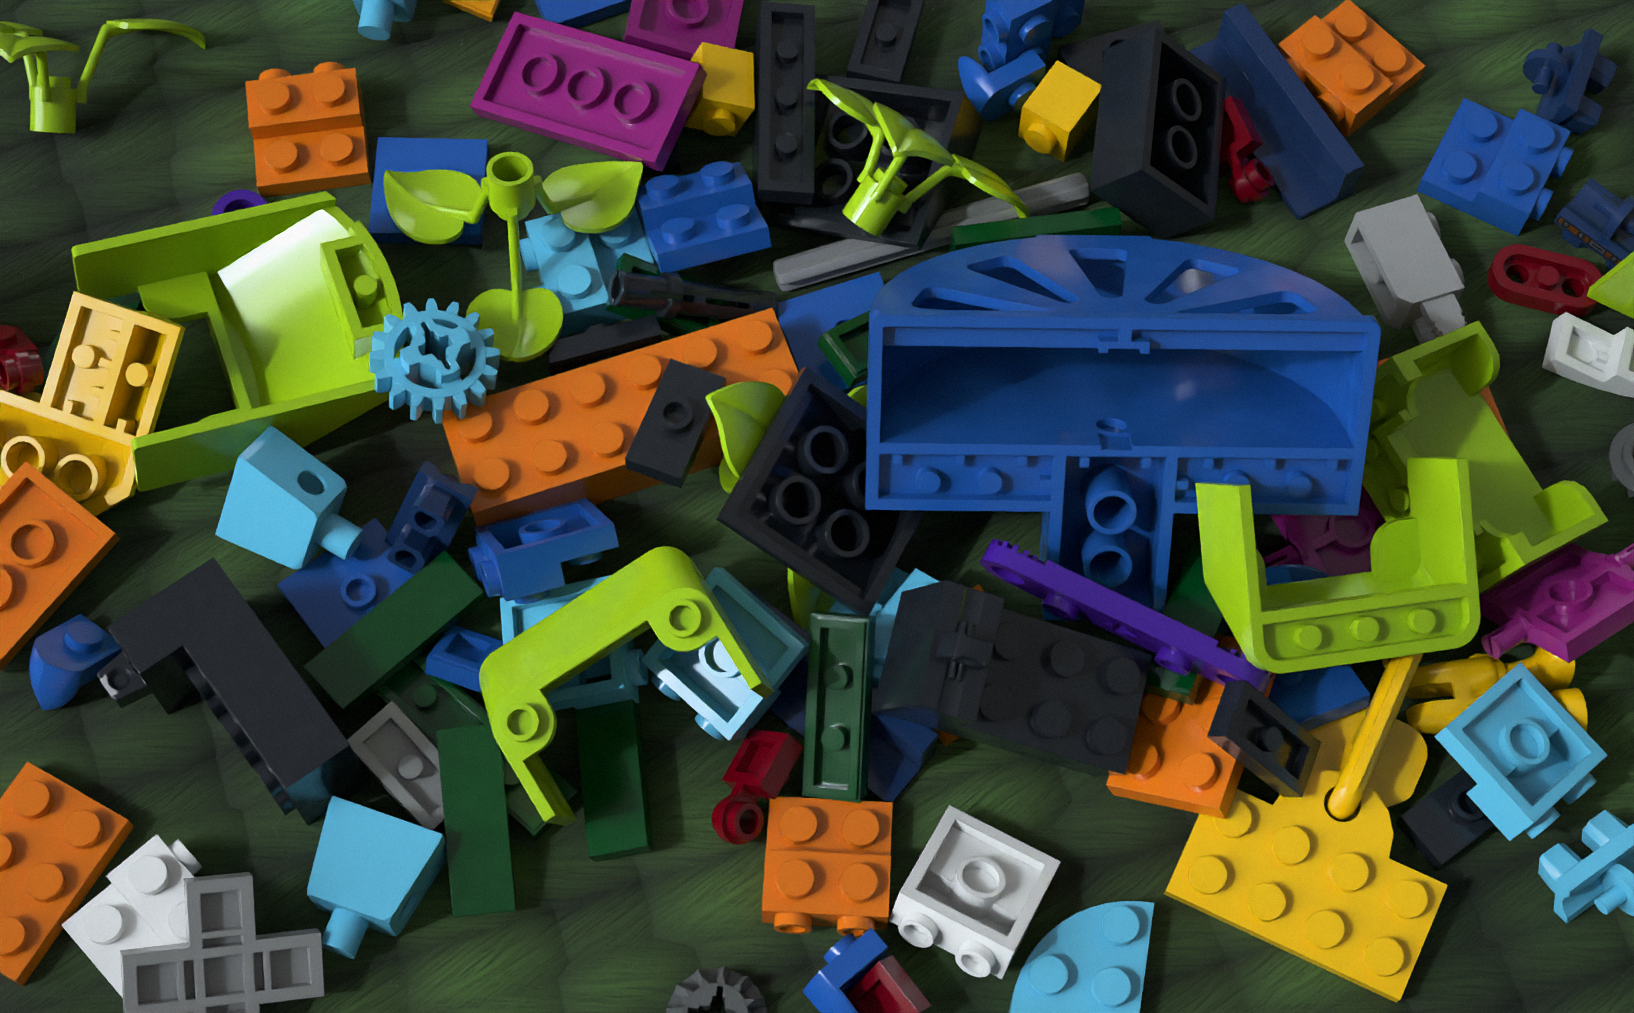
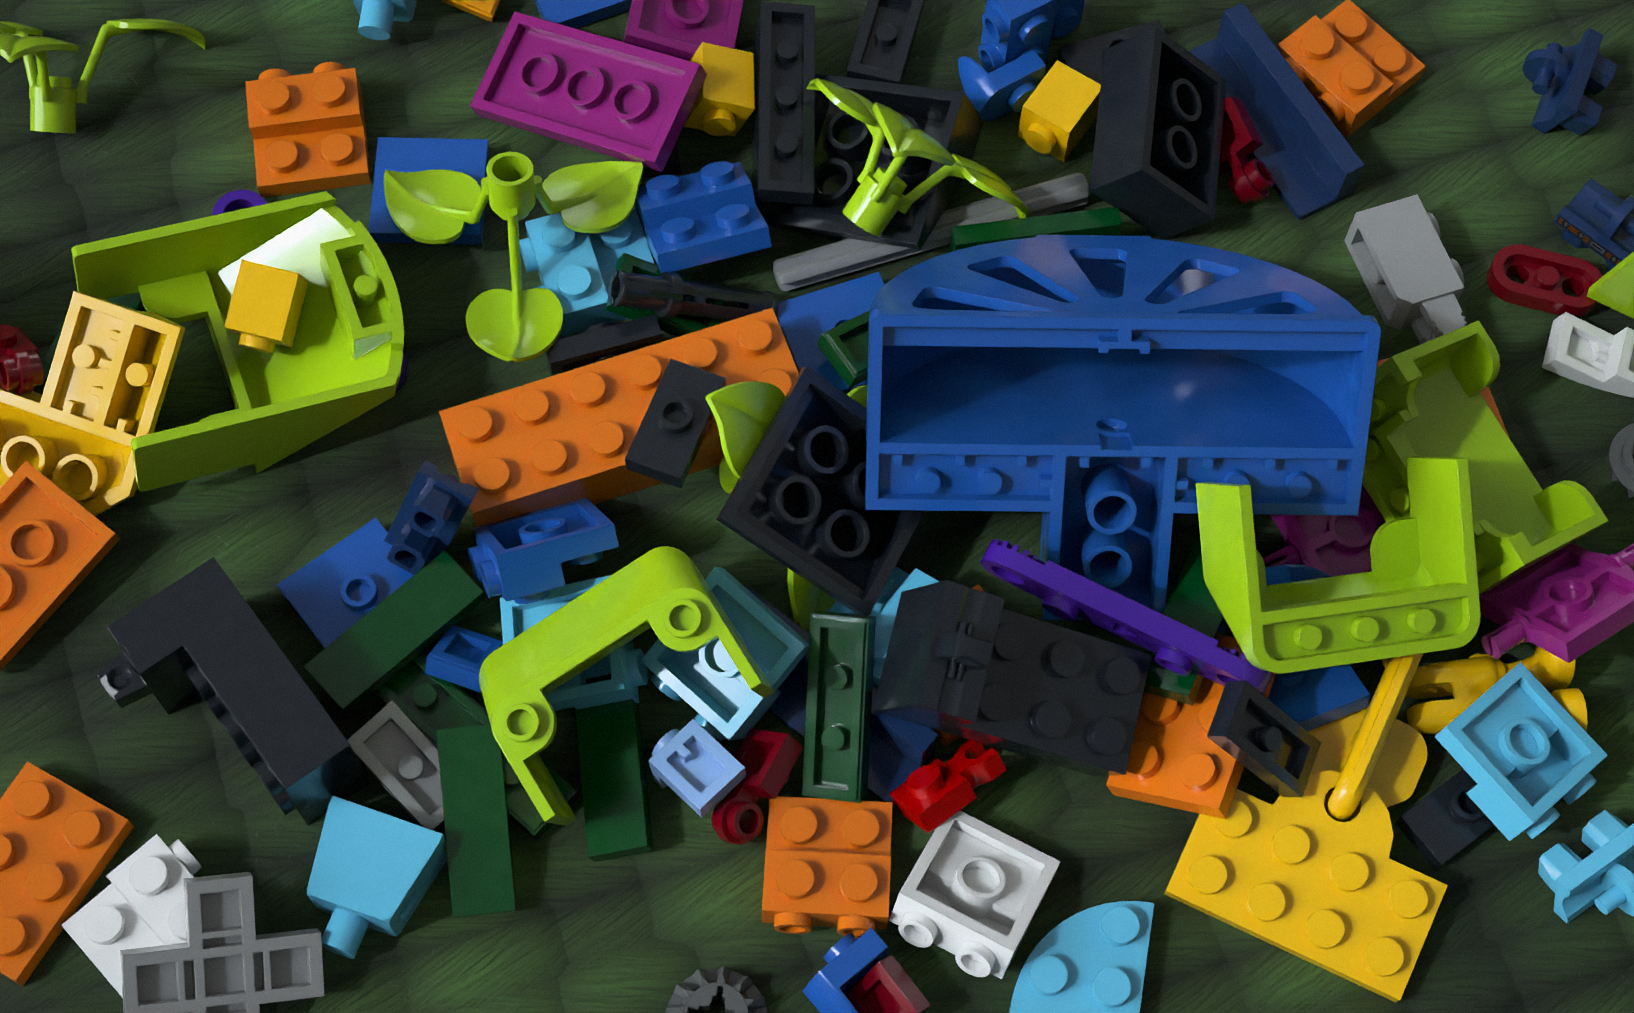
blue plate [29,614,123,710] -> none
medium azure torso [215,425,365,570] -> none
medium azure gear [369,298,500,424] -> none
blue plate [1416,98,1574,237] -> none
none -> yellow brick [224,259,309,354]
none -> light blue bracket [648,719,746,818]
none -> red plate [889,740,1007,834]

